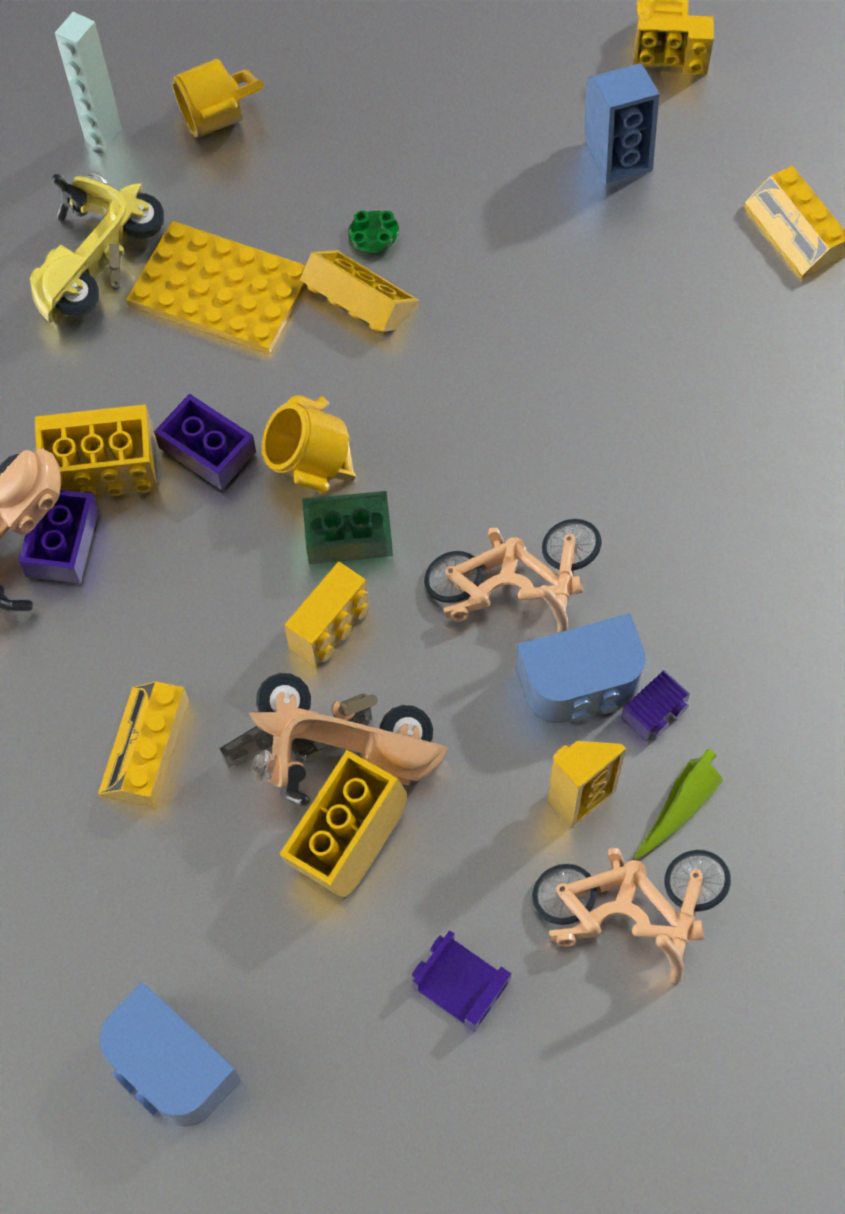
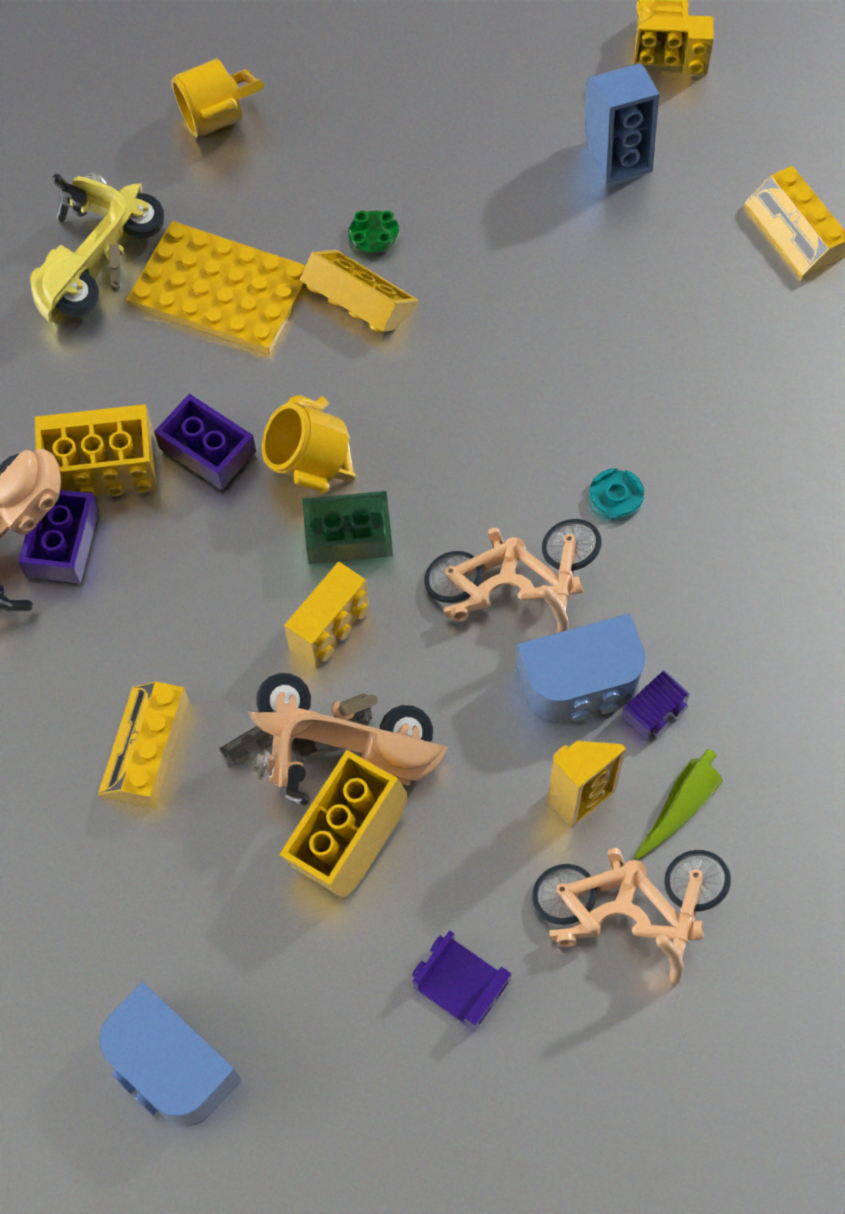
light aqua brick [55,12,122,150] -> none
none -> teal tile [589,468,644,521]

